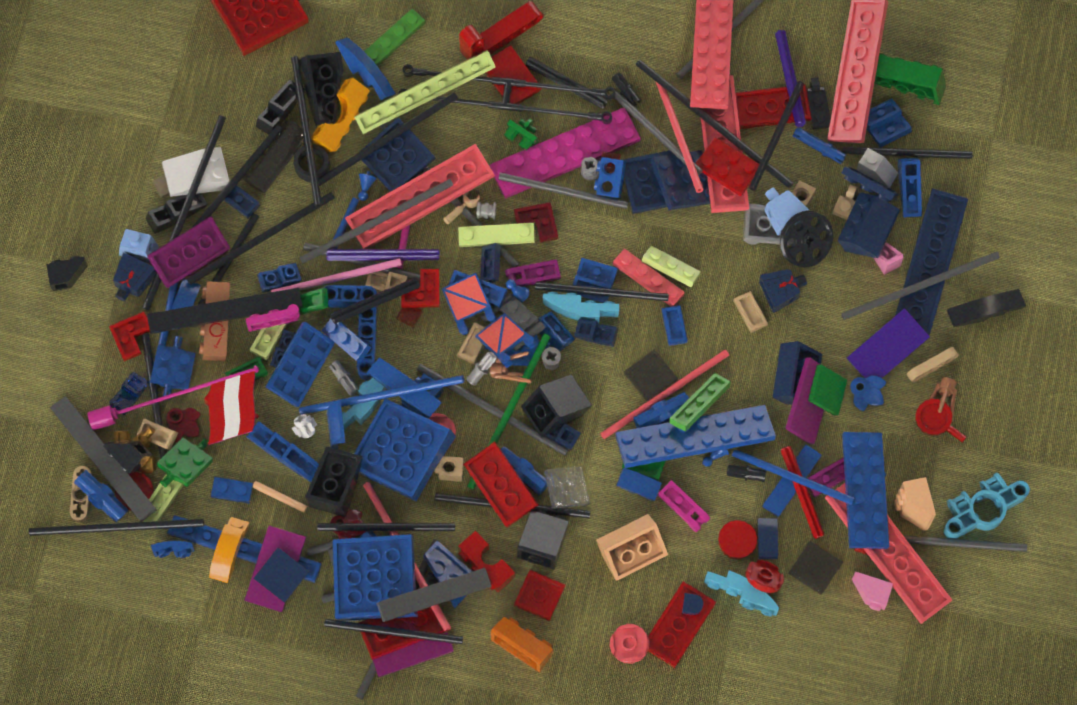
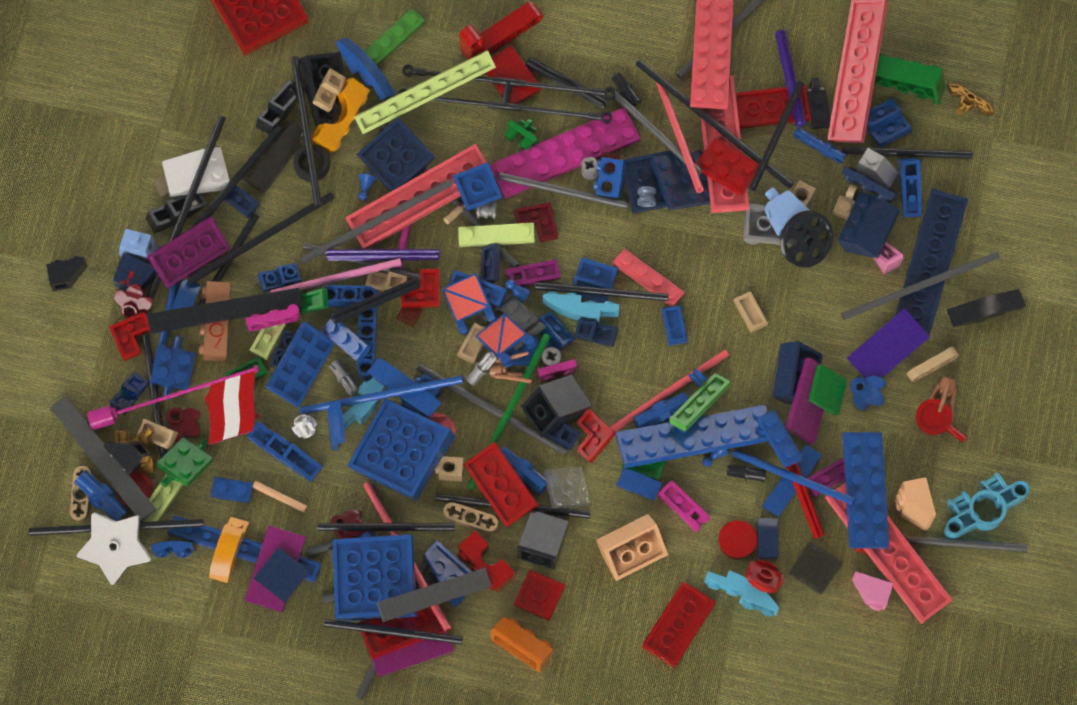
black slope [305,446,363,517] -> none
black piece [318,92,458,186] -> none
blue bar [333,198,359,249] -> none
coral tile [610,624,650,664] -> none
clear smoke tile [624,350,678,401] -> none
yellowish green plate [642,246,701,287] -> none
dark blue tile [682,593,703,615] -> none
dark blue torso [759,269,807,313] -> none
none -> white plate [77,512,152,585]
none -> plate [114,284,153,318]
none -> tan slope [313,68,346,112]
none -> tan beam [443,502,498,534]
none -> blue plate [453,162,502,212]
none -> dark pink plate [537,359,577,382]
none -> red plate [576,408,616,463]
none -> sand blue wheel [637,186,656,207]
none -> blue bush [688,368,707,387]
none -> blue plate [757,410,803,468]
none -> pearl gold piece [947,83,995,115]

